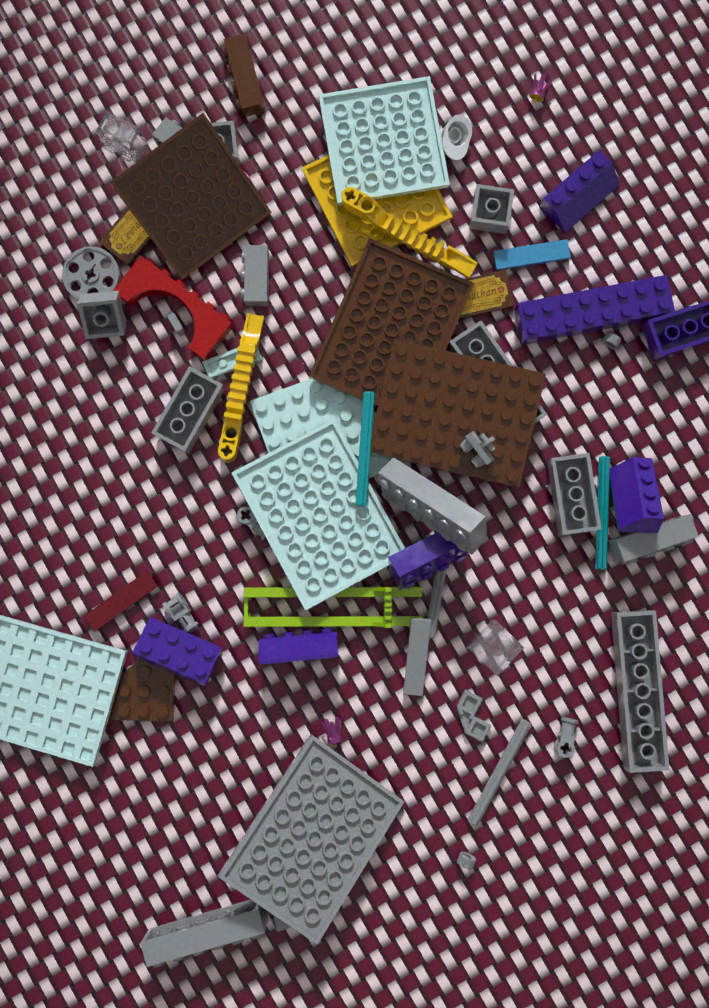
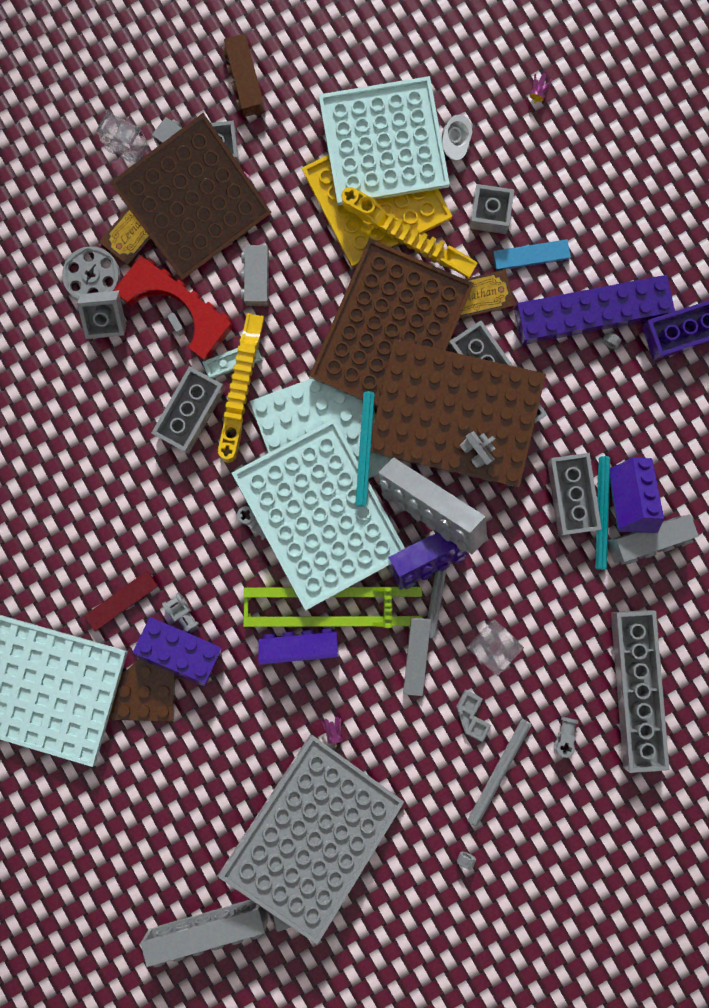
dark purple slope [539,149,620,234] -> none

